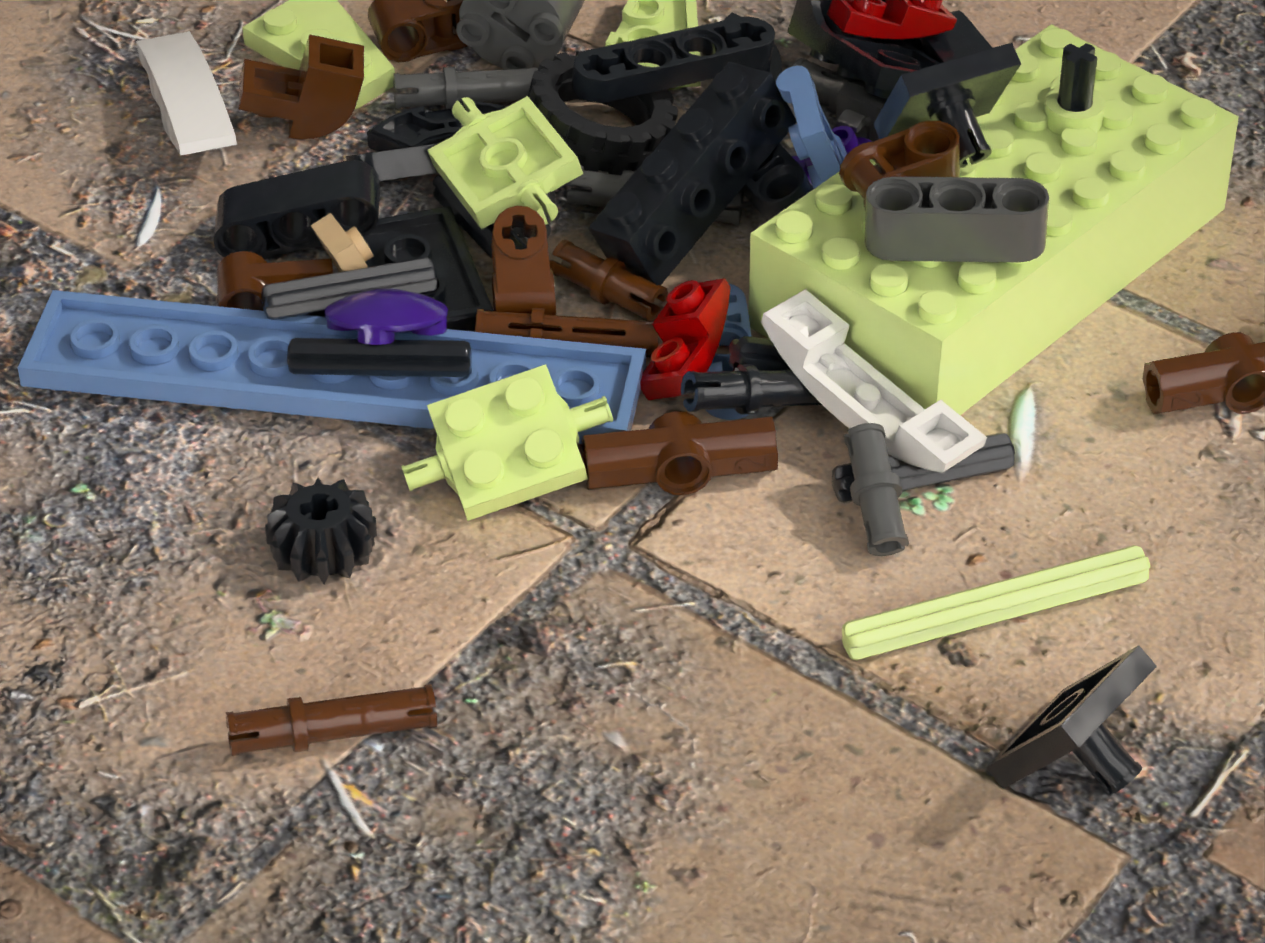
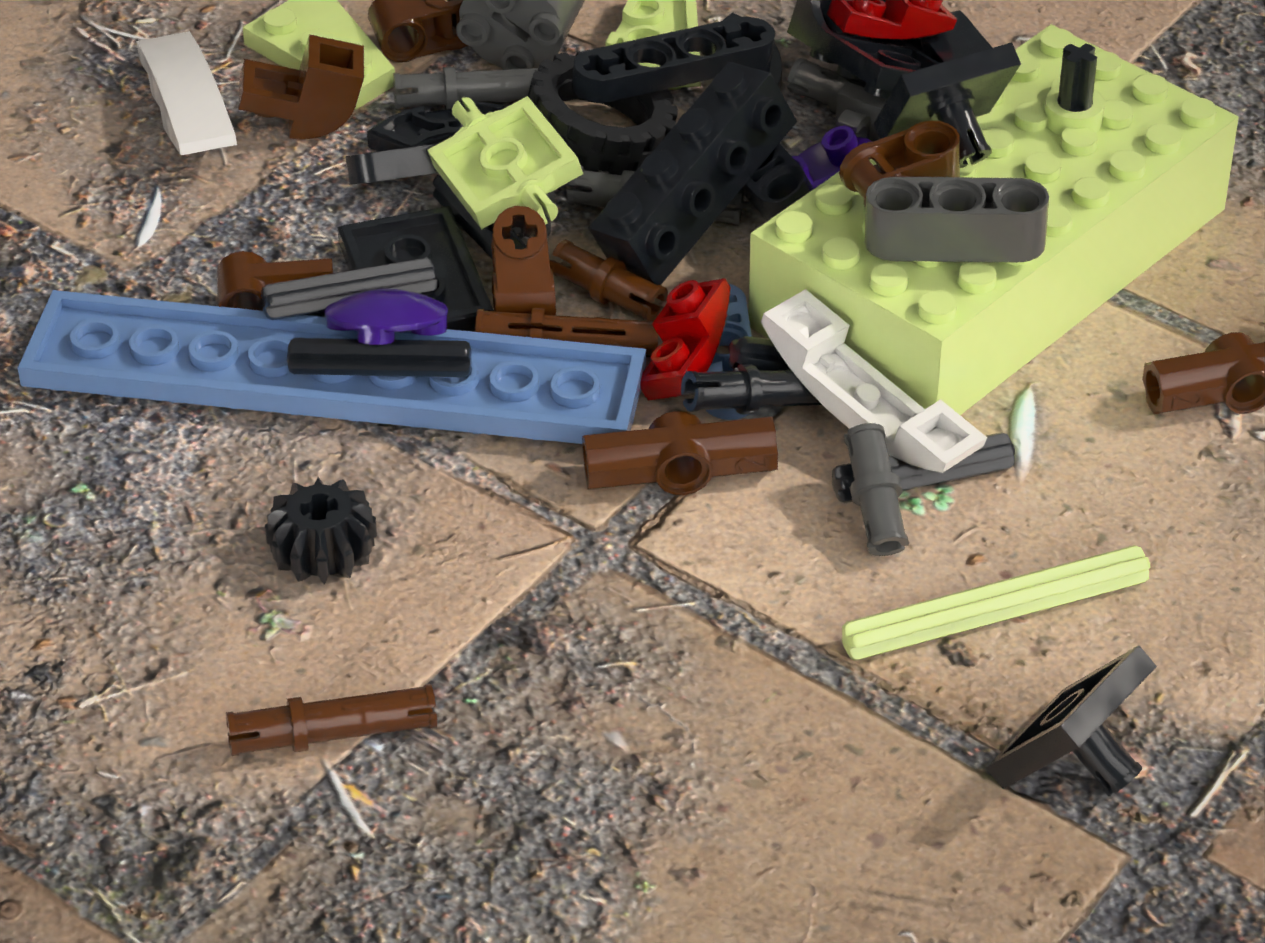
black beam [213,160,380,259] -> none
tan plate [311,213,374,272] -> none
yellowish green plate [401,364,613,521] -> none
medium blue plate [776,66,847,189] -> none

